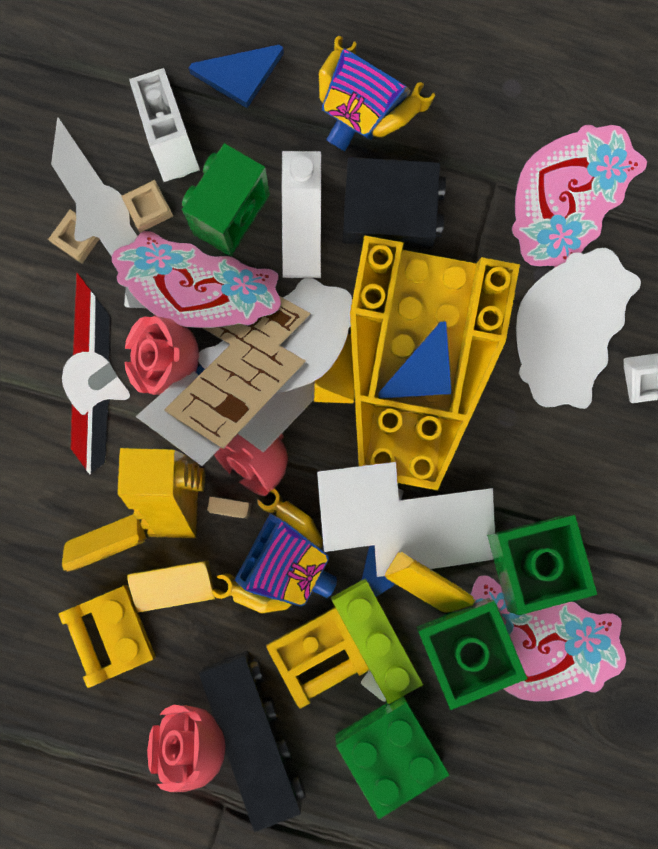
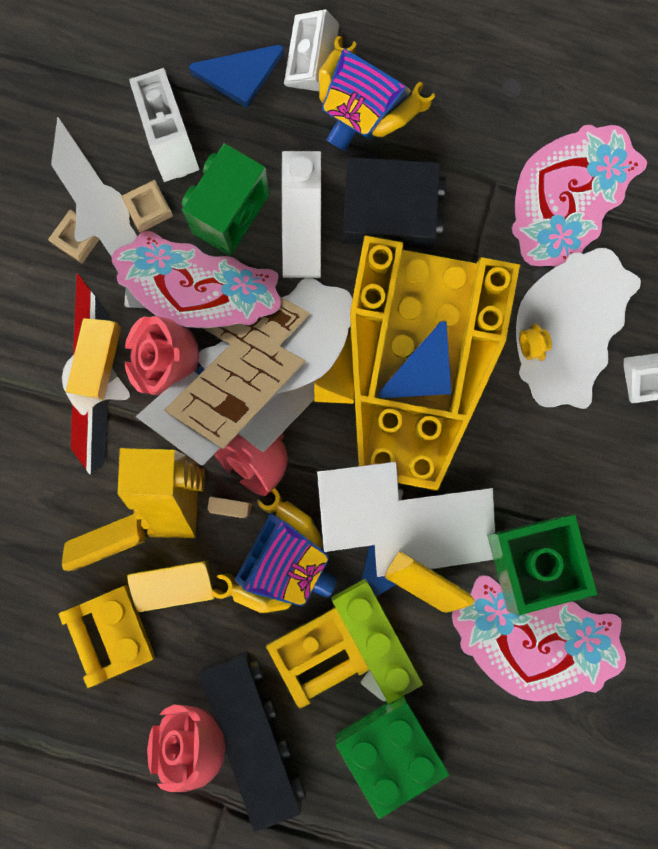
green brick [416,598,527,710] -> none
none -> yellow slope [65,318,121,401]
none -> white slope [284,9,339,91]
none -> yellow plate [519,324,552,361]

